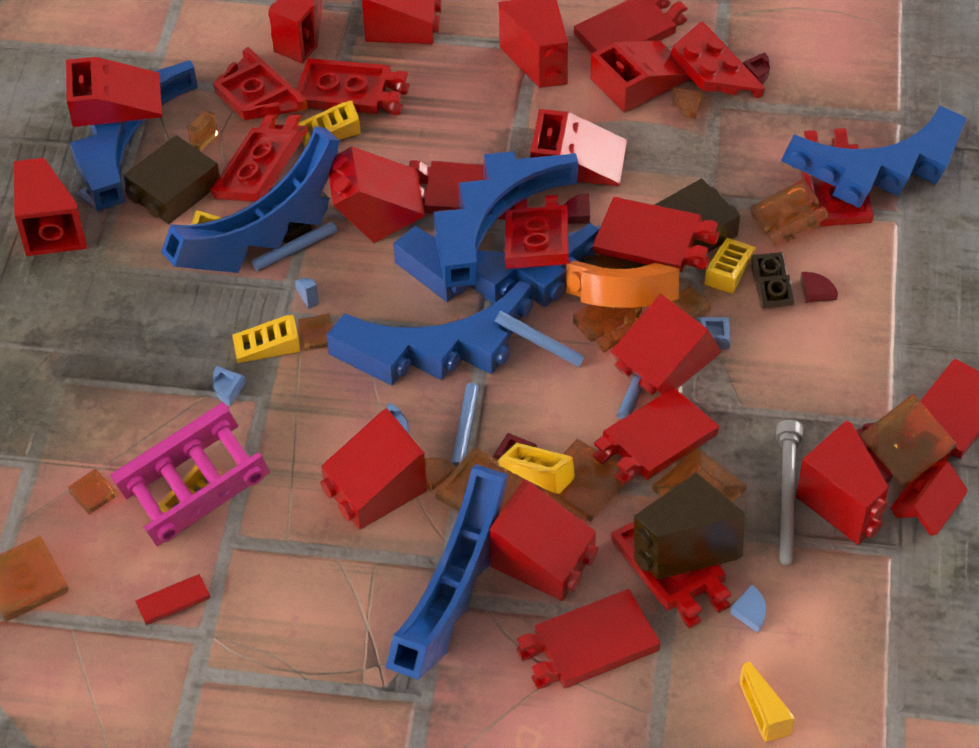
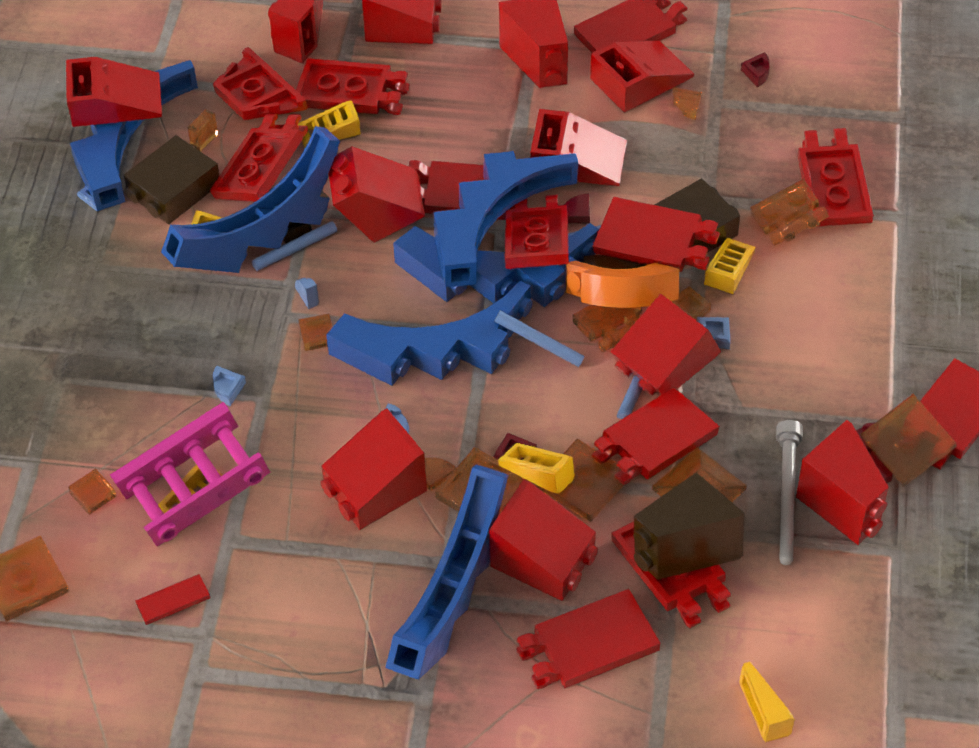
red slope [13,158,87,256] -> none
yellow slope [232,314,300,363] -> none
medium blue bar [450,383,479,470] -> none
red wing [670,21,766,98] -> none
medium blue tile [730,585,766,633] -> none
dark brown slope [750,252,794,308] -> none
blue arch [781,105,967,208] -> none
dark red tile [800,272,838,303] -> none
red panel [890,461,968,535] -> none

